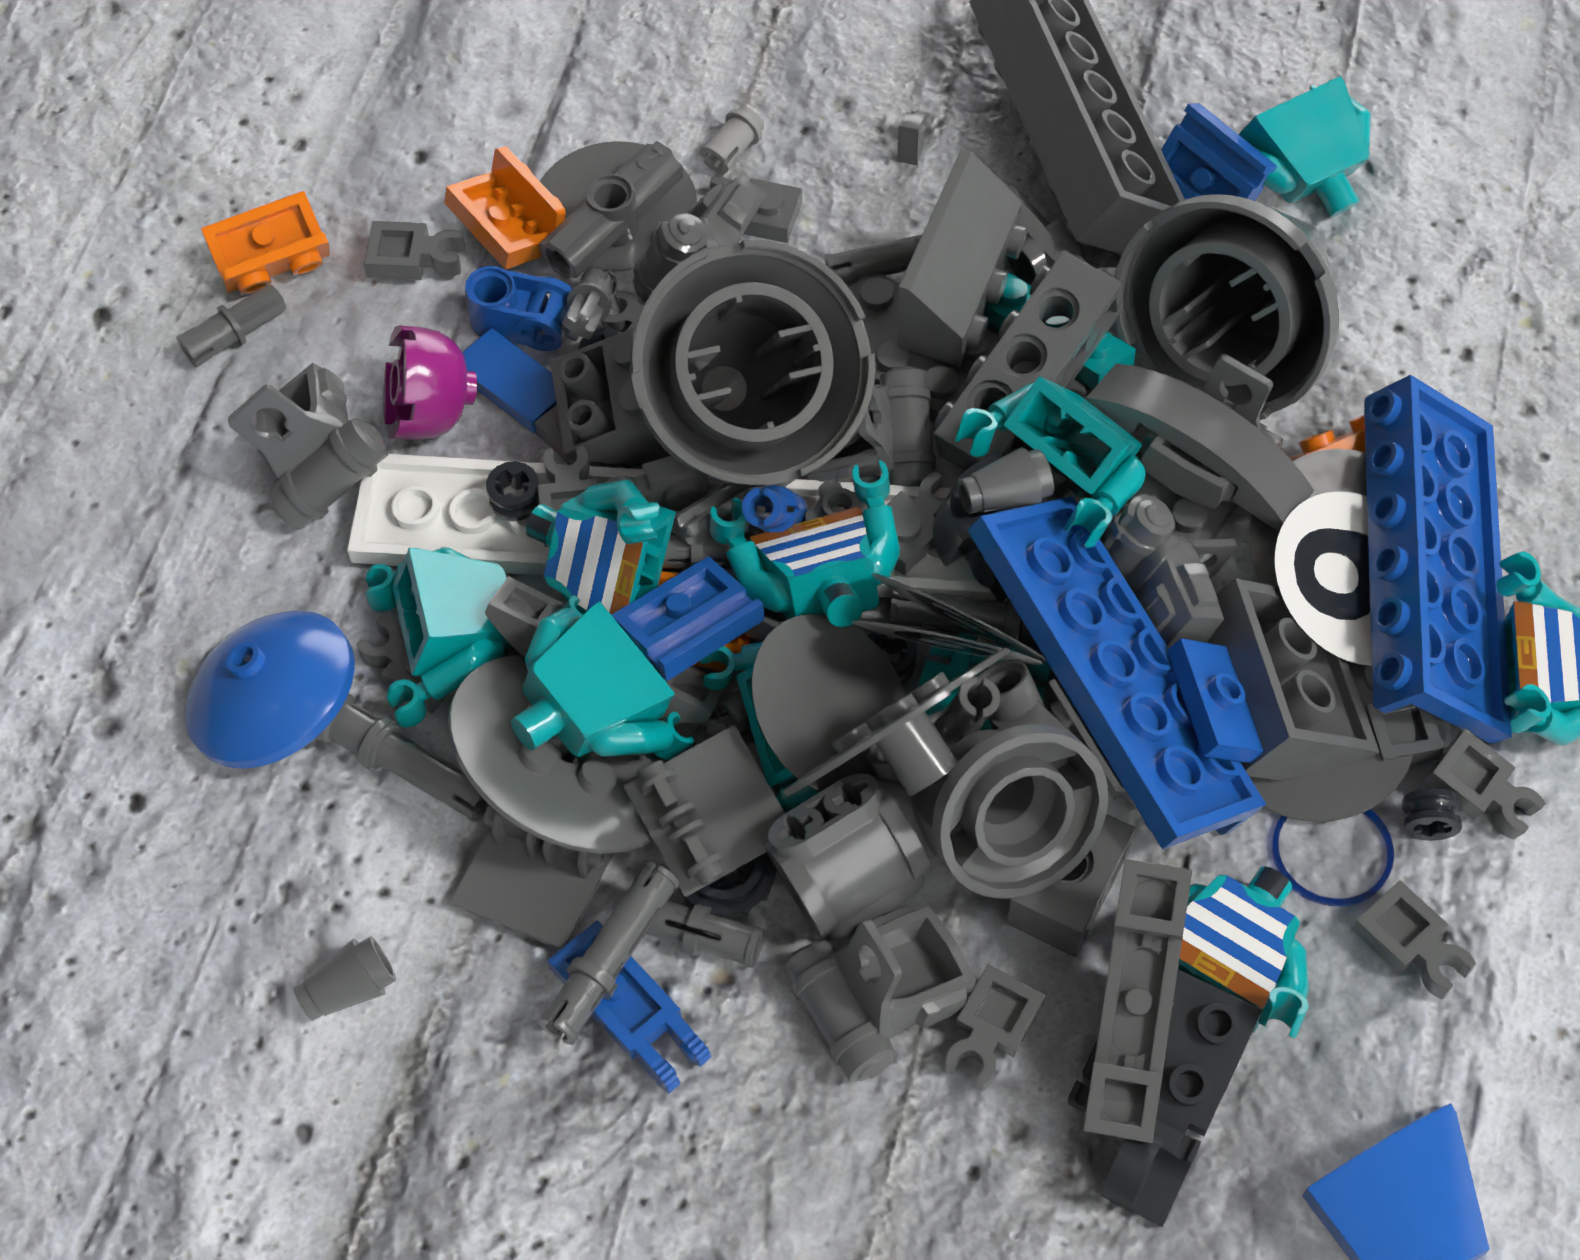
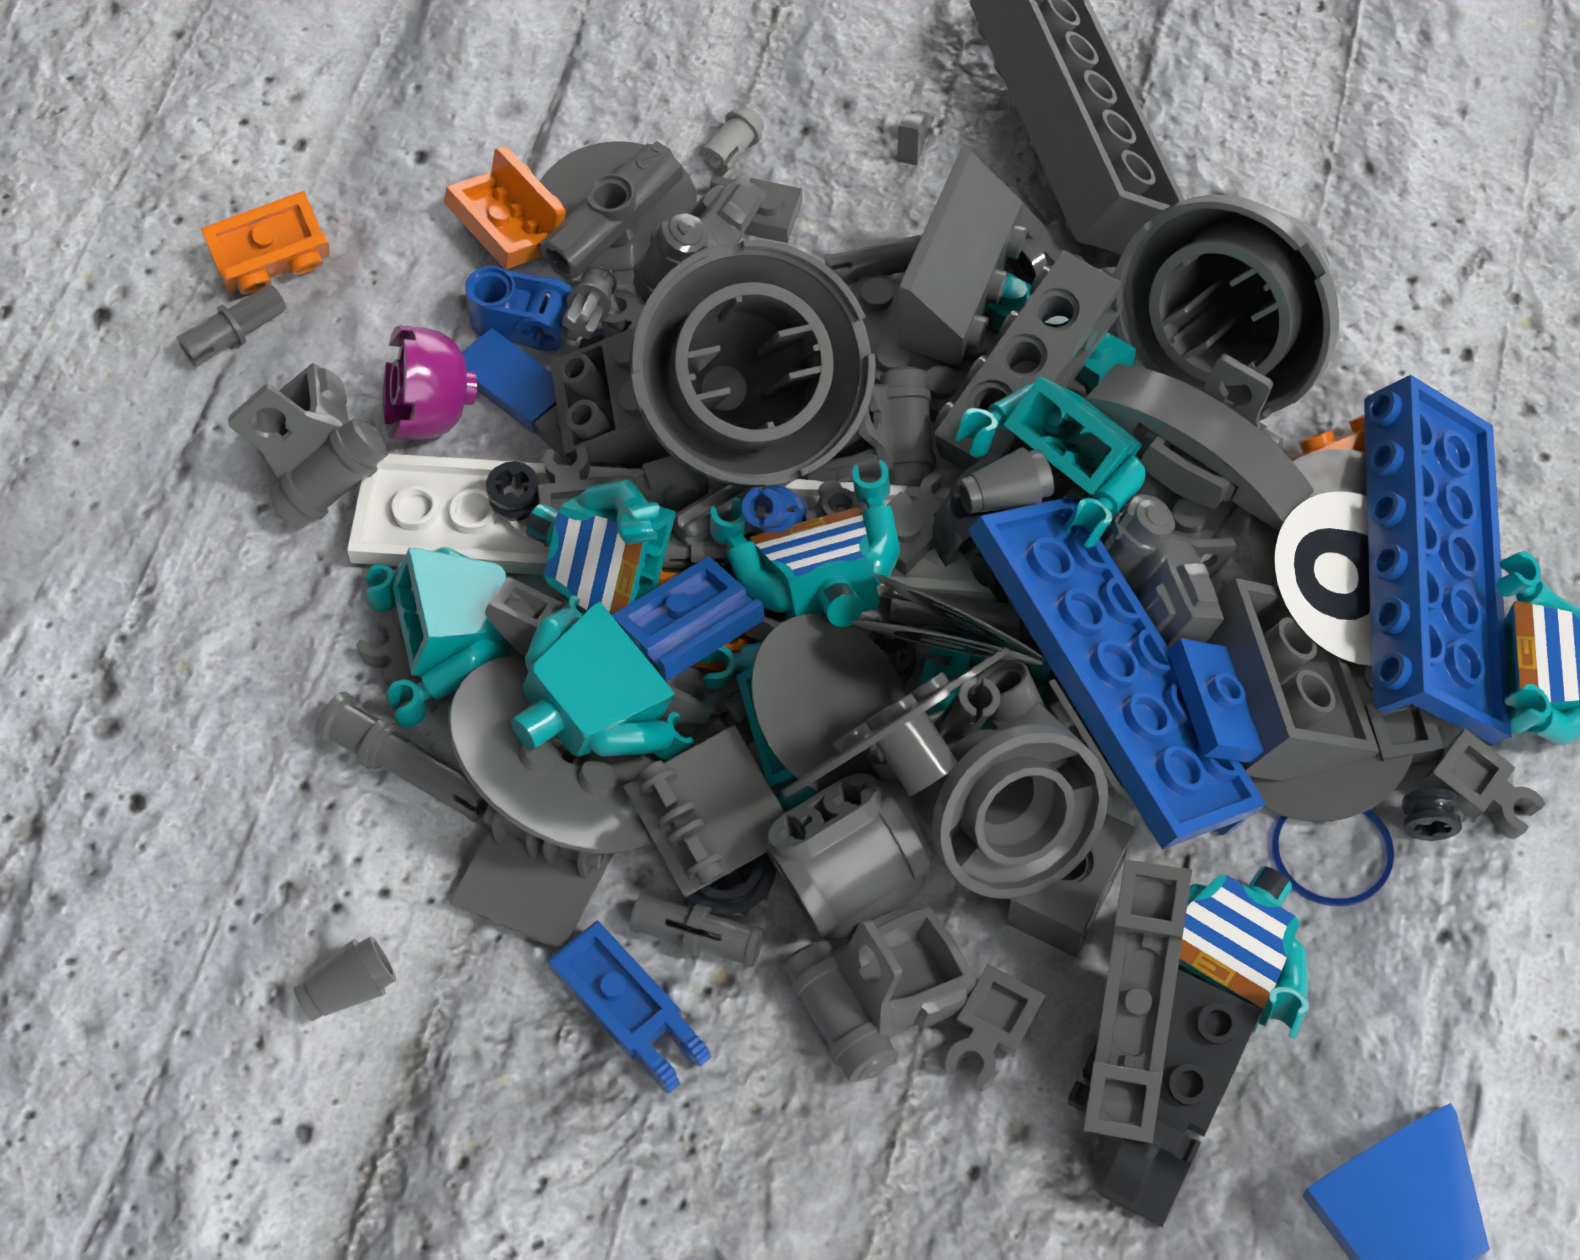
blue dish [185,611,355,769] -> none
dark grey plate [364,221,465,280] -> none
dark grey pin [538,861,679,1045] -> none
blue plate [1161,103,1277,201] -> none
teal torso [1238,76,1371,218] -> none
dark grey plate [1352,880,1476,999] -> none

